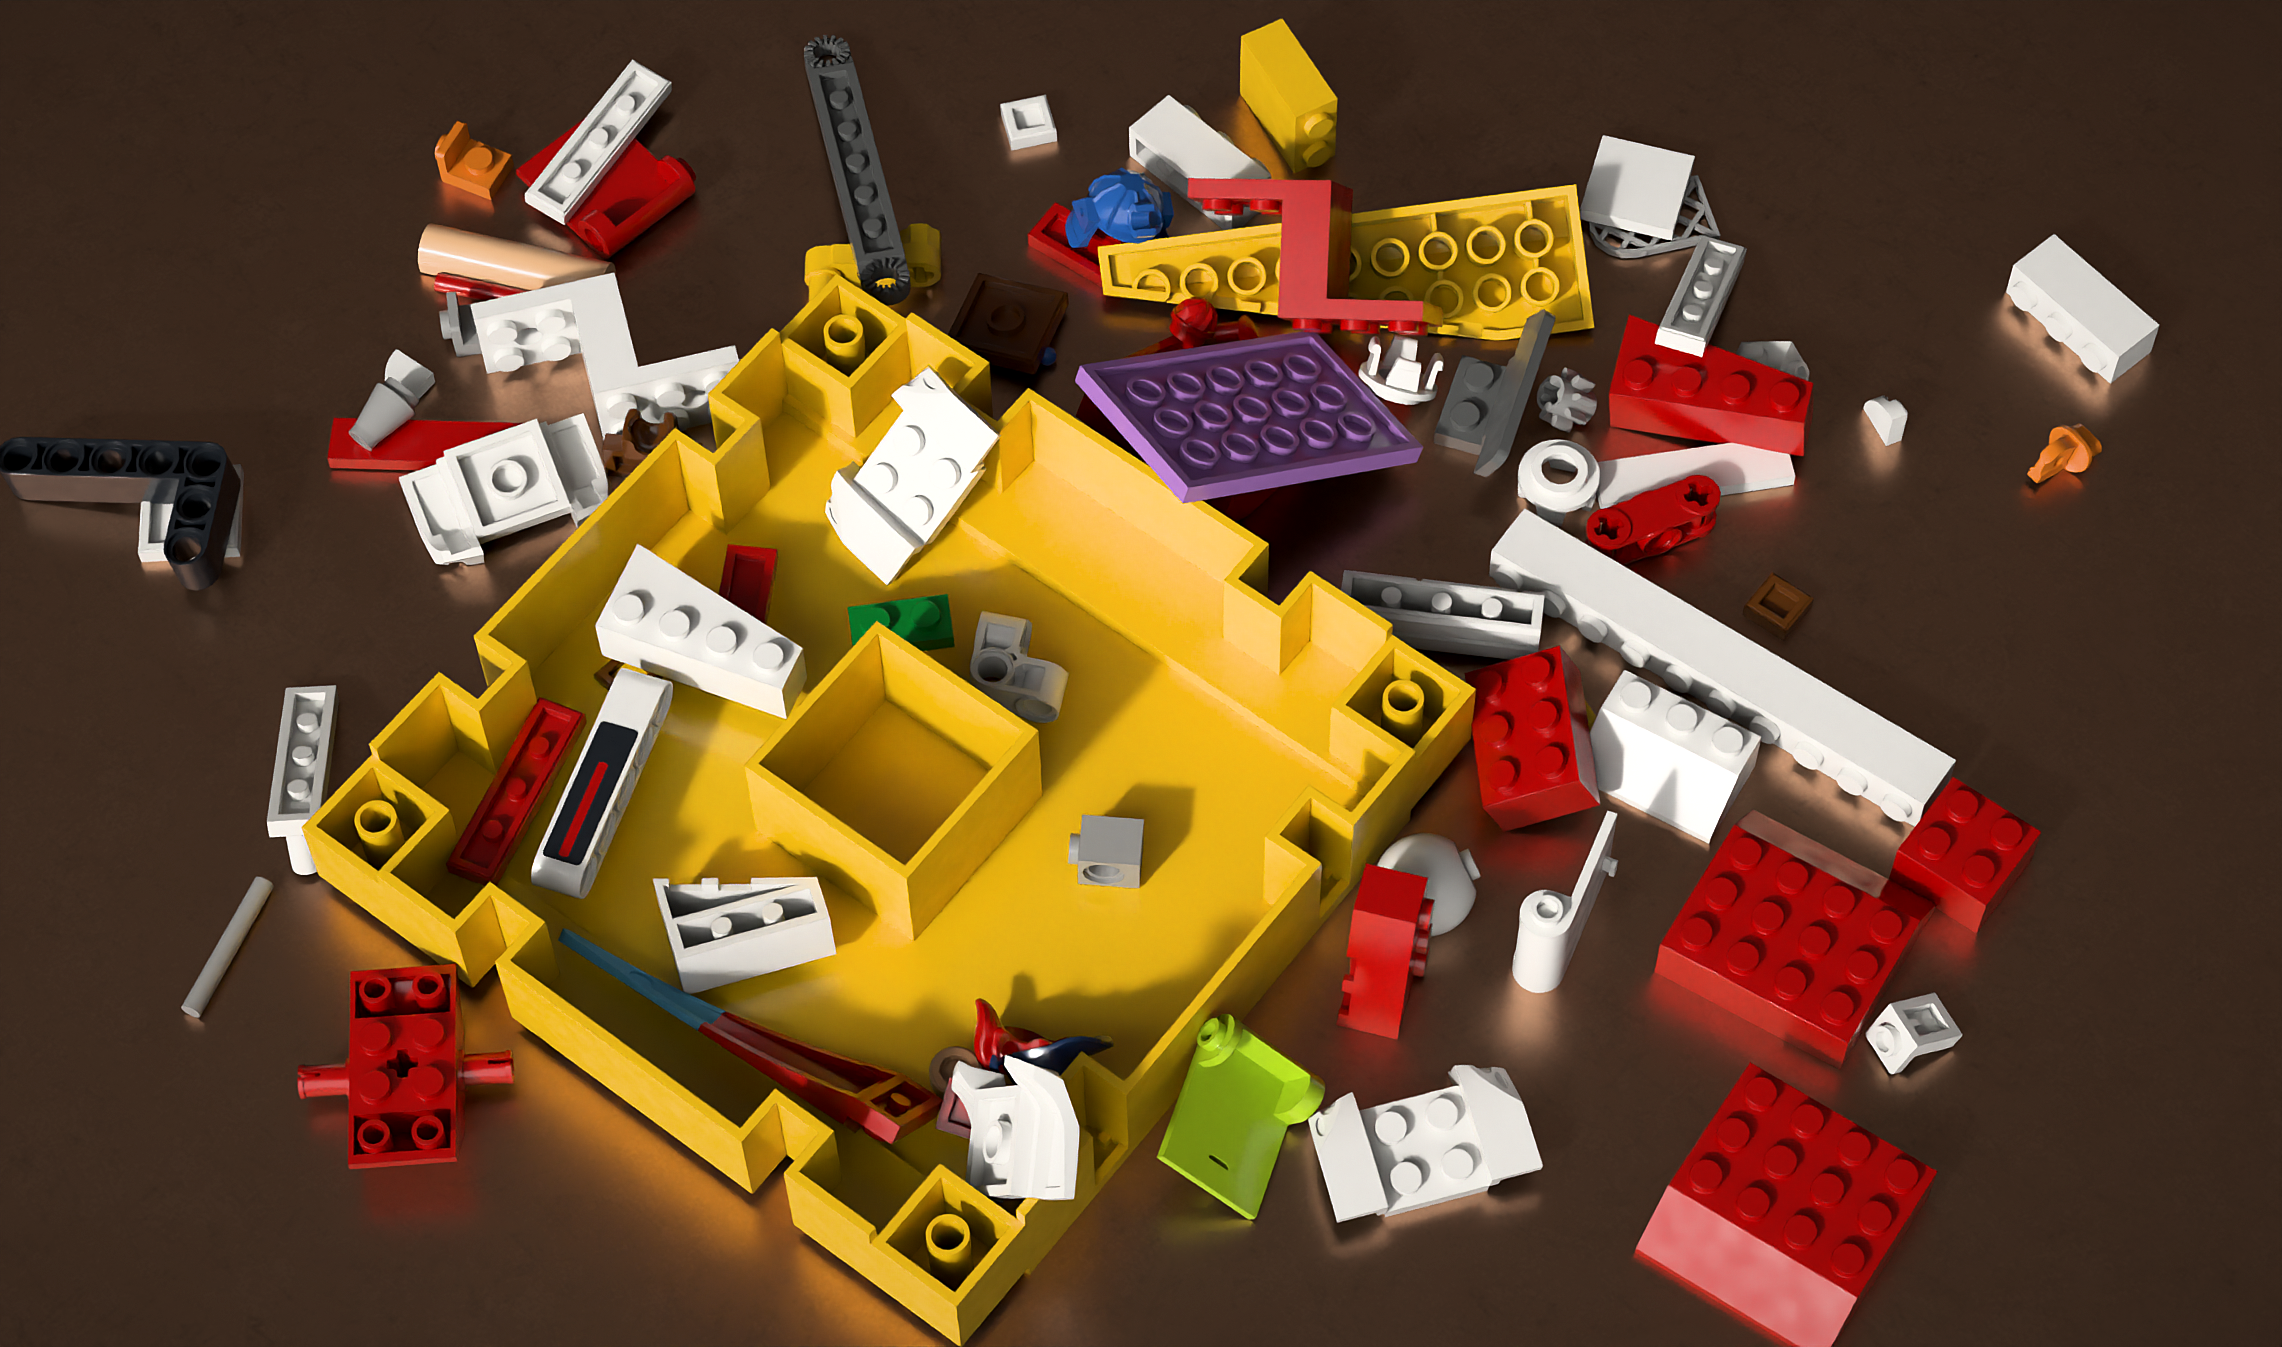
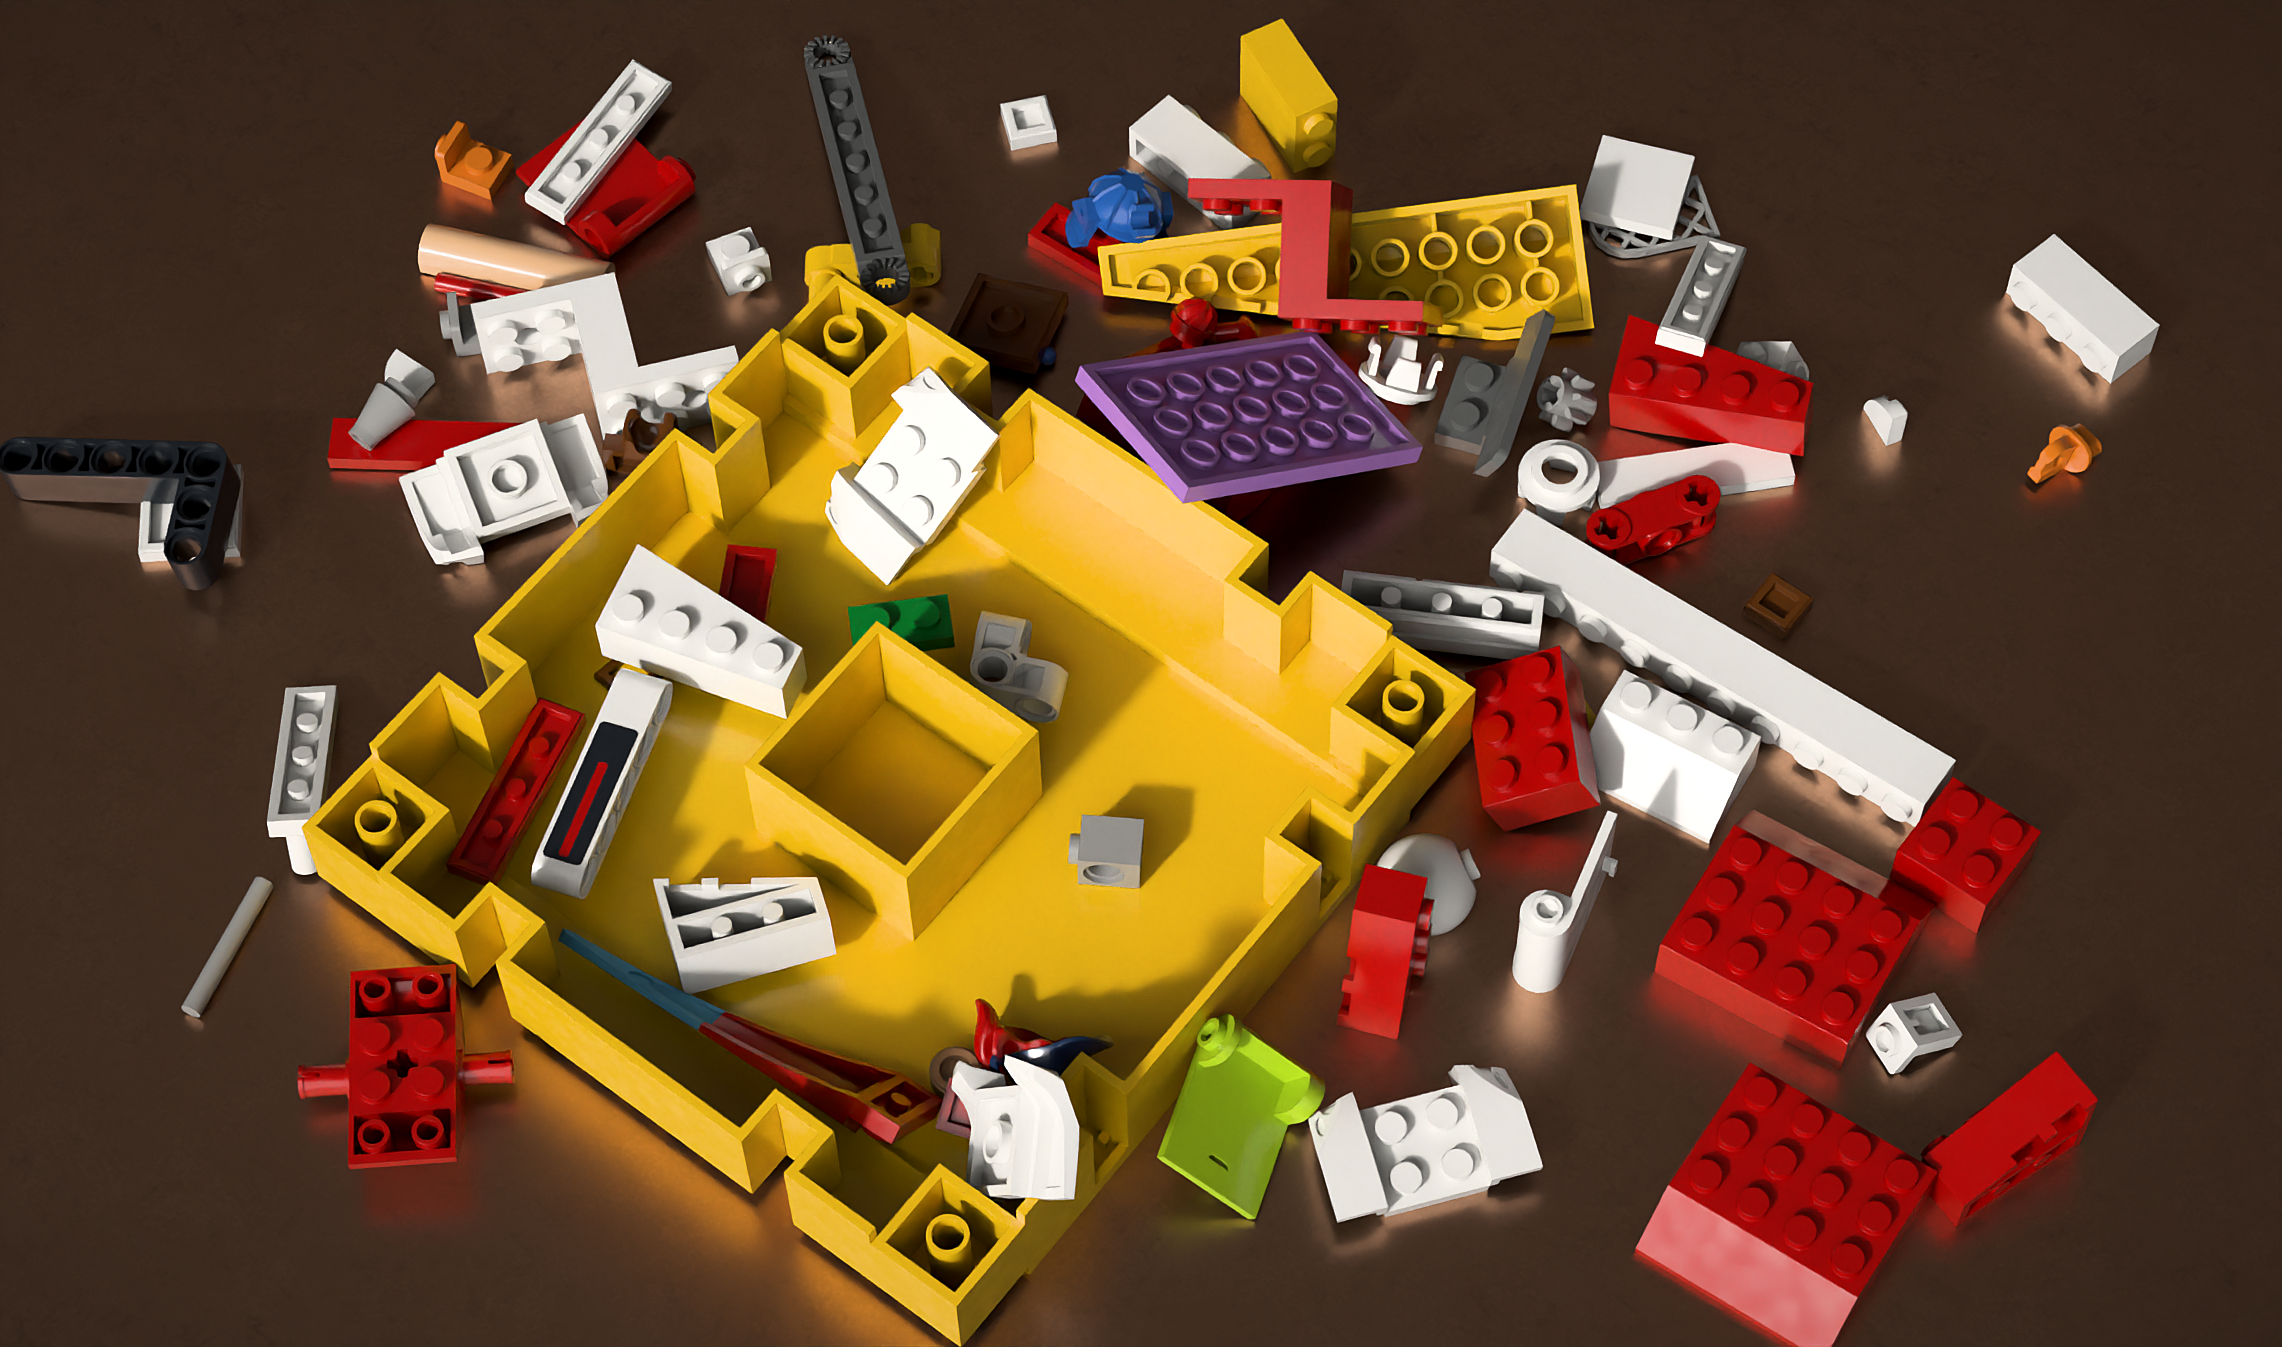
none -> white bracket [706,227,772,296]
none -> red wedge [1920,1051,2098,1227]

